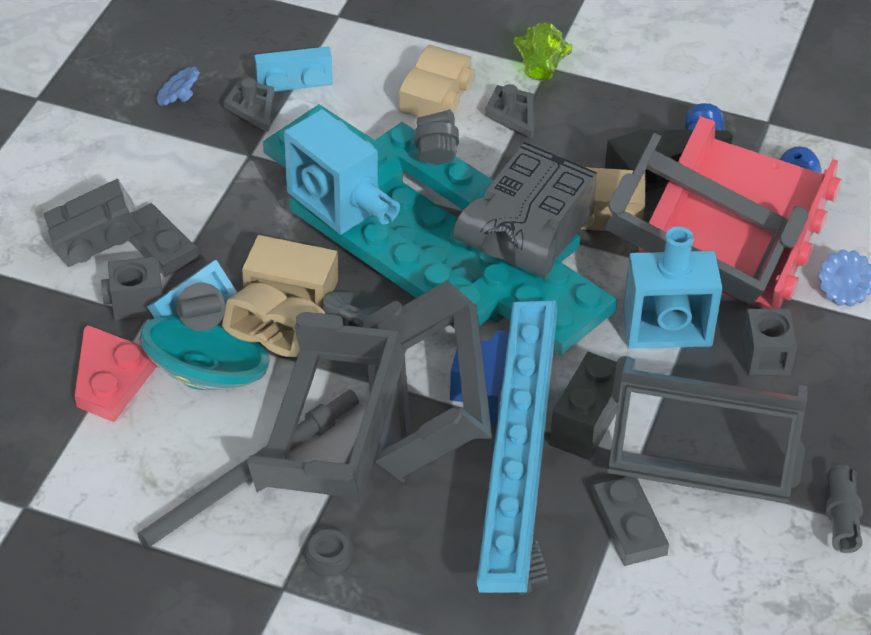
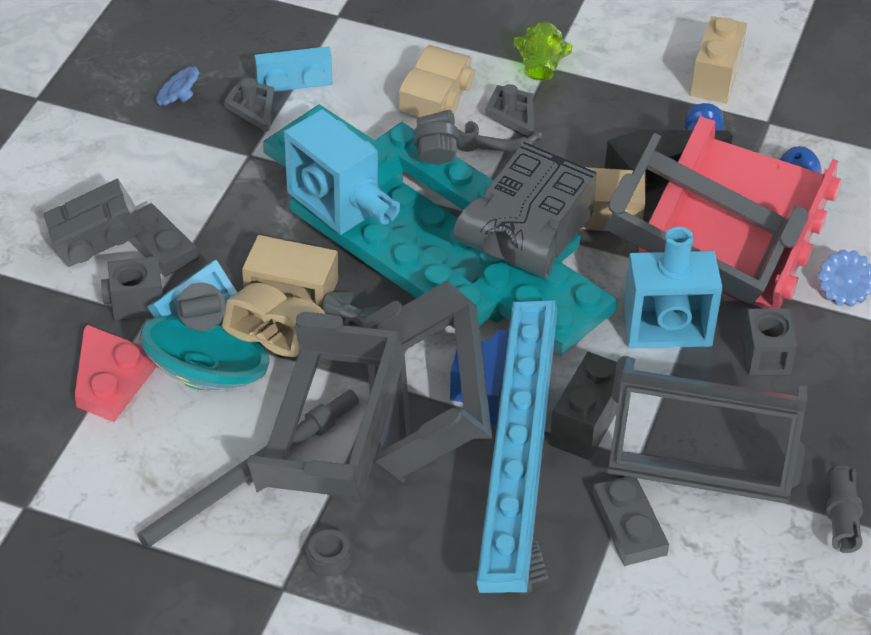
none -> dark grey piece [457,121,542,152]
none -> tan brick [690,16,747,103]

